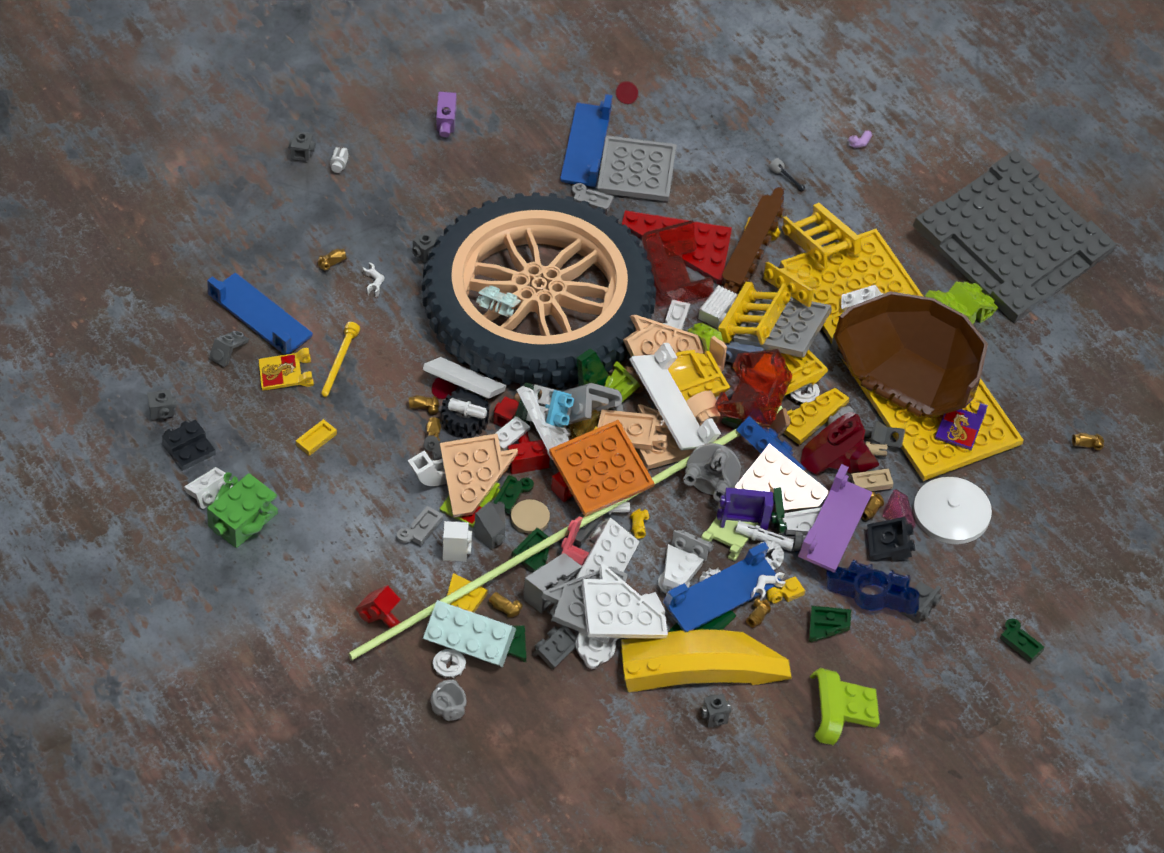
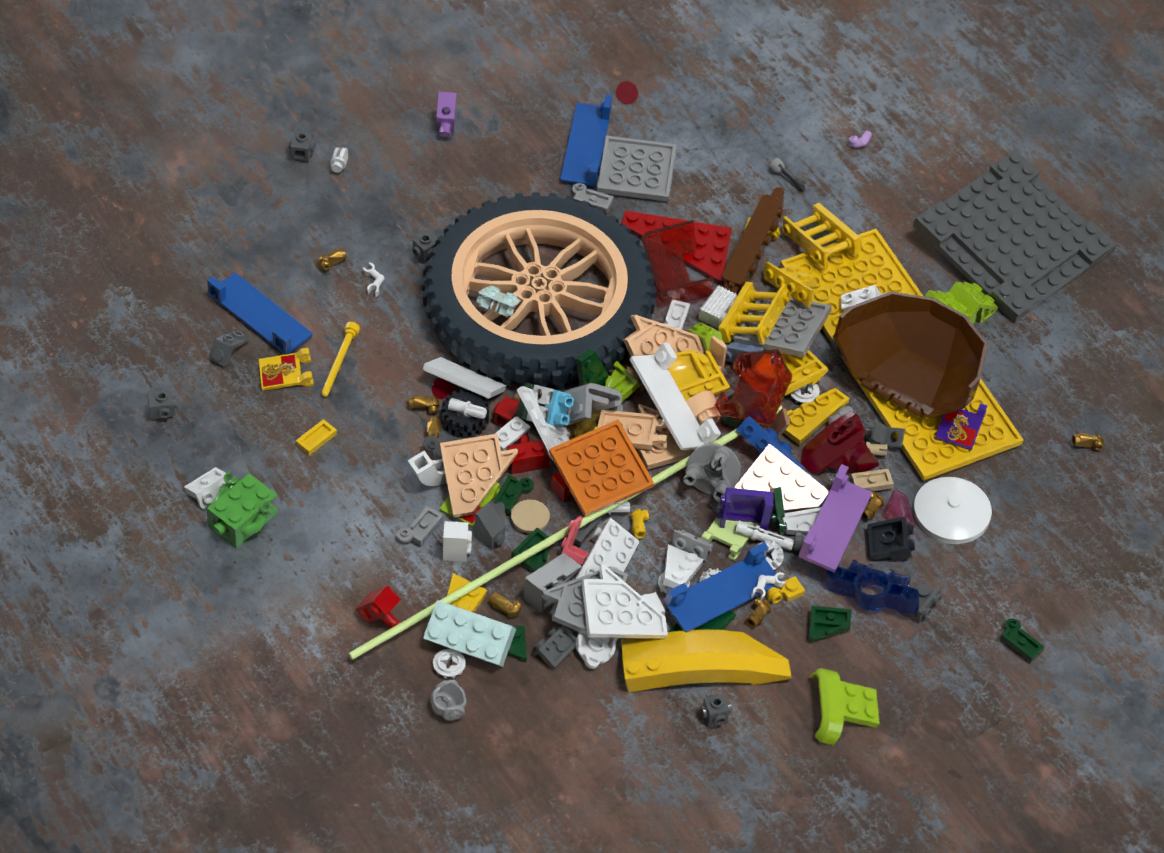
black plate [162,419,216,471] -> none

